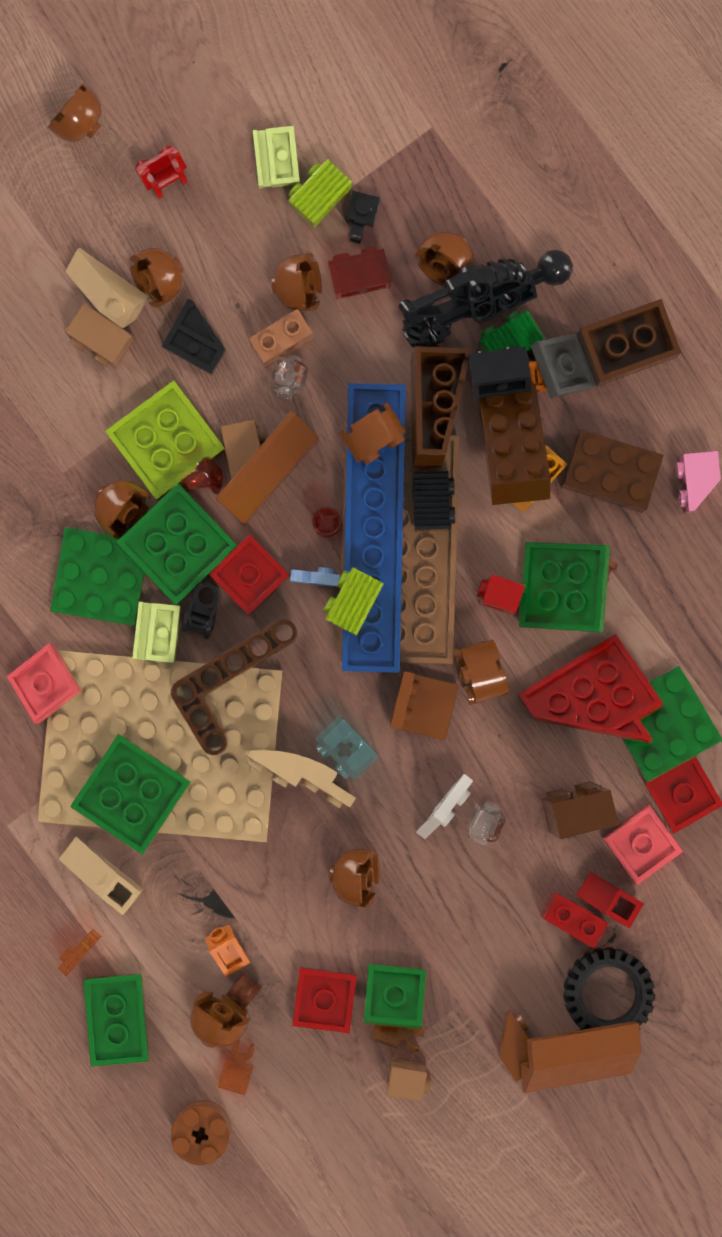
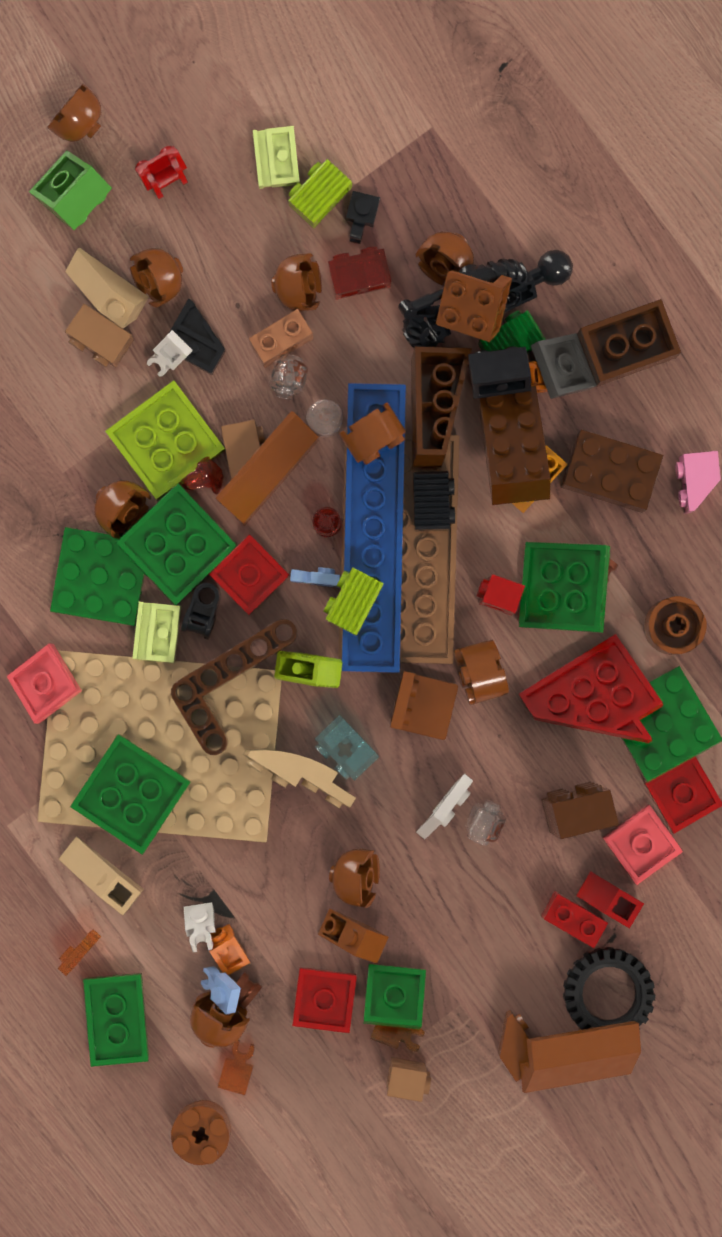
none -> bright green slope [29,150,112,230]
none -> white plate [147,330,193,377]
none -> white plate [184,902,216,952]
none -> light blue plate [201,966,241,1015]
none -> lime brick [274,651,343,688]
none -> clear head [306,399,344,438]
none -> dark orange slope [318,908,389,963]
none -> dark orange bracket [436,270,512,342]
none -> dark orange brick [644,596,707,655]

